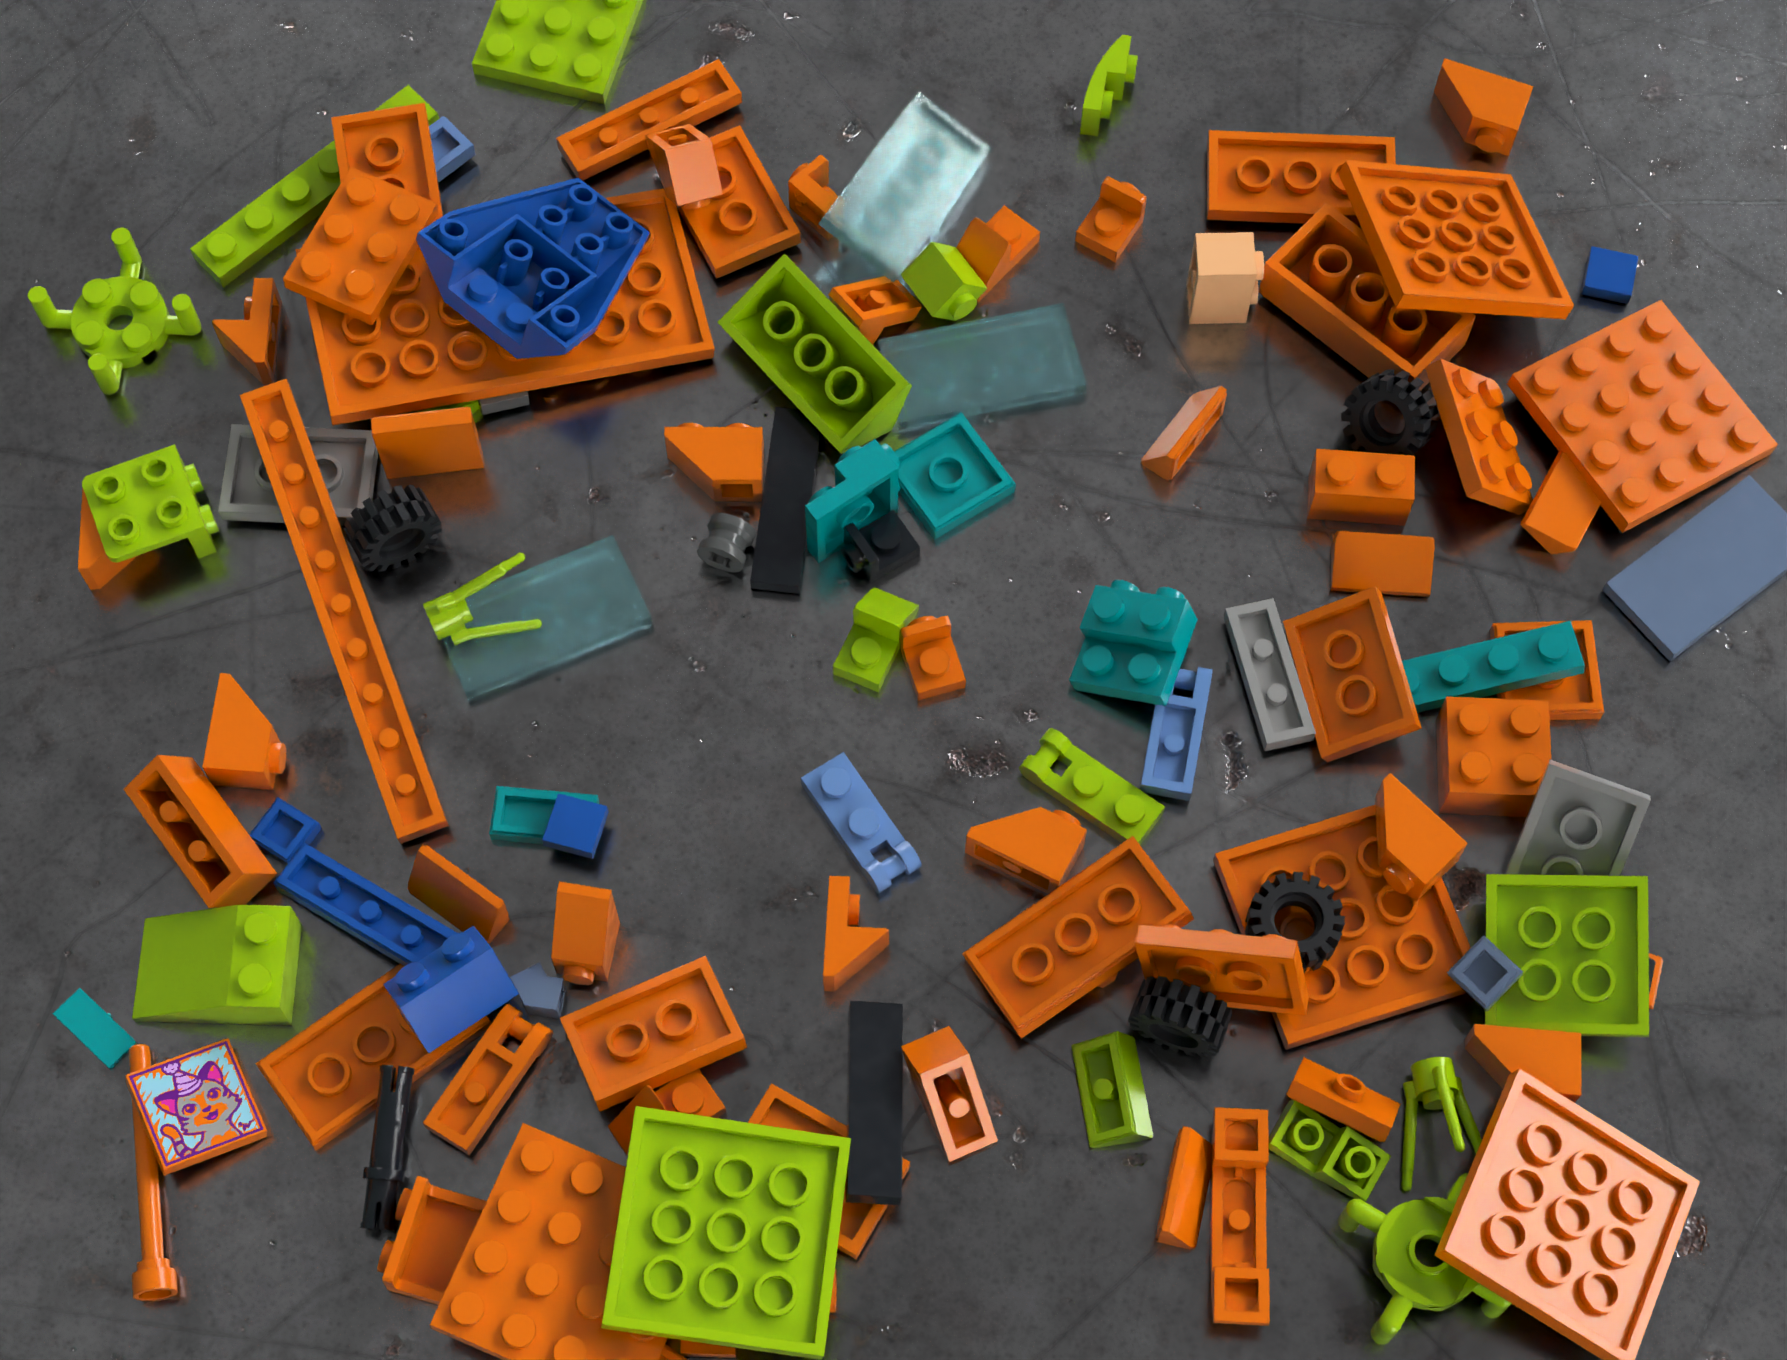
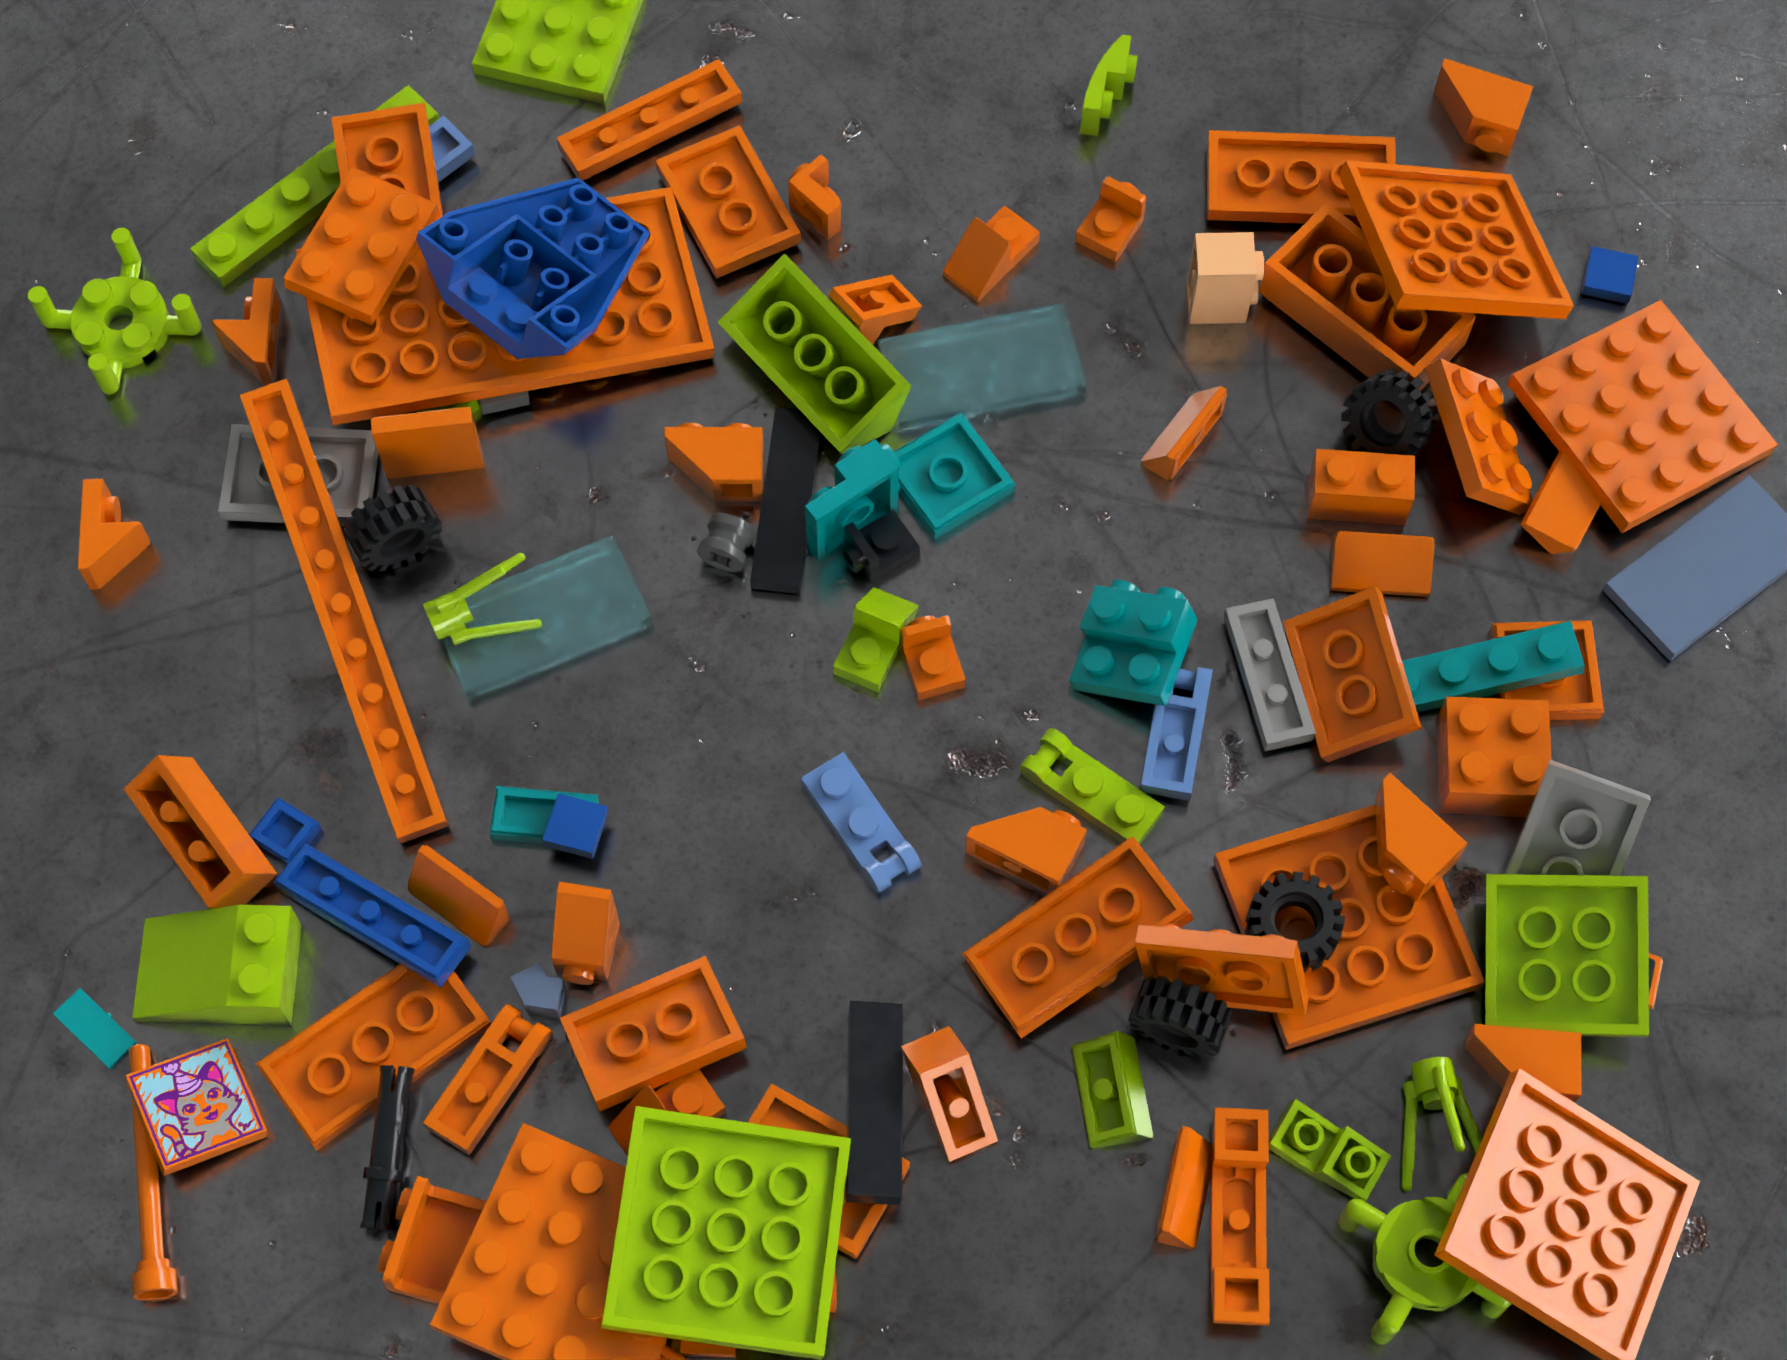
lime bracket [82,444,219,563] -> none
orange slope [202,673,286,790] -> none
blue brick [383,925,519,1053] -> none
orange slope [645,124,723,209] -> none
clear light blue tile [818,92,992,282] -> none
orange slope [823,876,889,992] -> none
lime brick [901,242,987,321] -> none
orange plate [1286,1057,1401,1142] -> none
sand blue tile [1447,935,1524,1012] -> none

